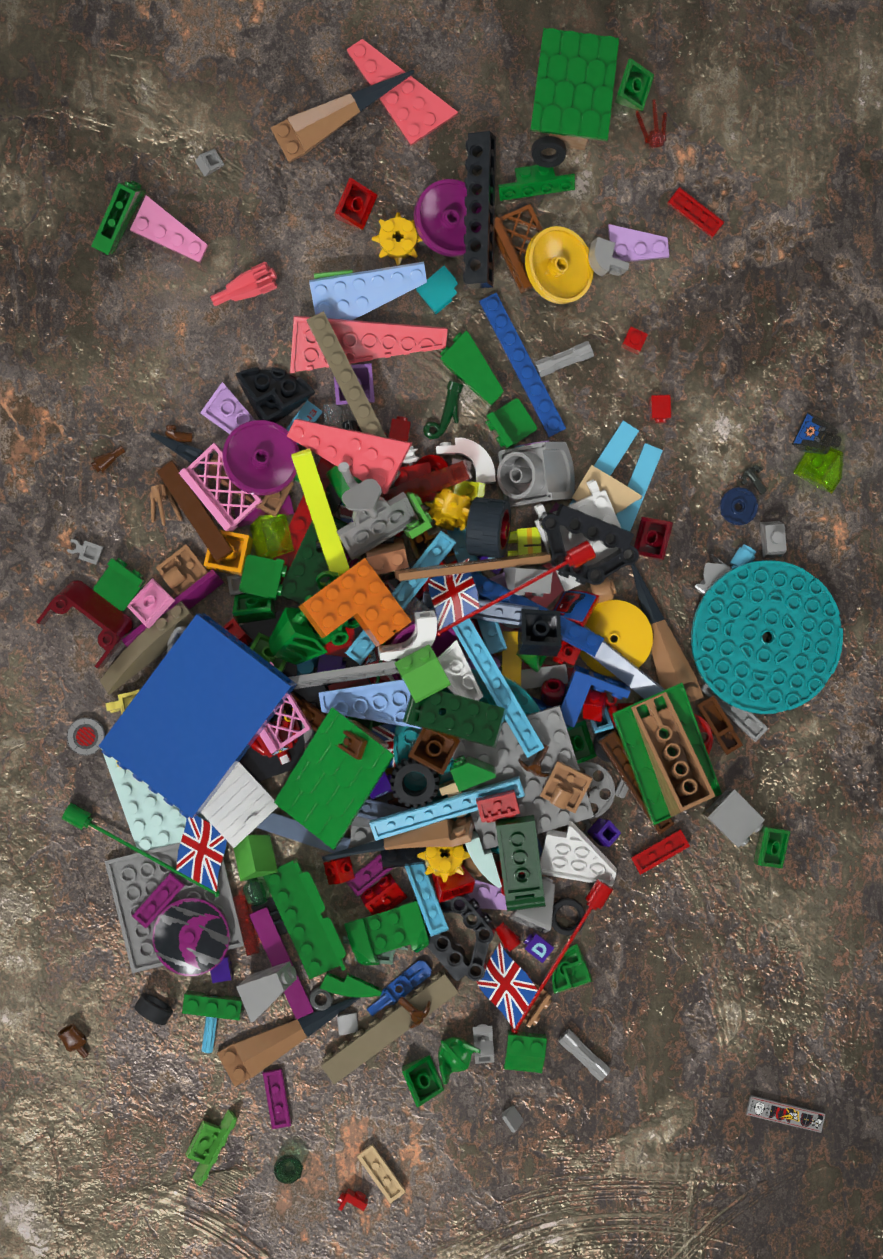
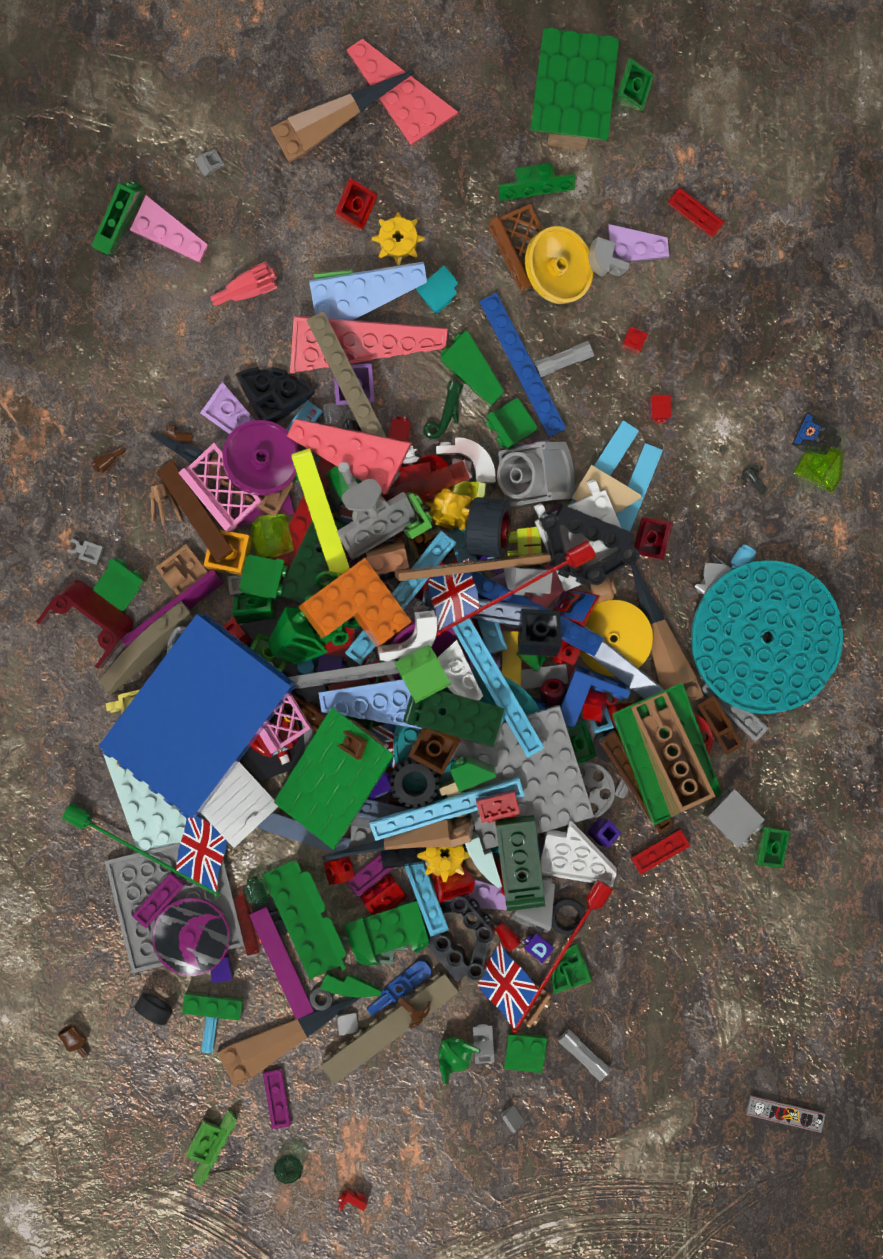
tile [67,717,105,756] -> none
bright pink tile [127,578,175,628] -> none
bright green slope [233,835,278,882] -> none
light grey slope [236,961,297,1022] -> none
tan plate [357,1143,406,1203] -> none
green slope [402,1055,444,1107] -> none
magenta dish [414,179,482,257] -> none
black brick [463,131,496,289] -> none
reddish brown plant [518,744,549,777] -> none
black tyre [531,136,566,168] -> none
medium nougat plate [540,760,593,813] -> none
clear red plant [635,99,667,148] -> none
dark blue plate [719,487,758,526] -> none
light grey torso [760,521,787,559] -> none

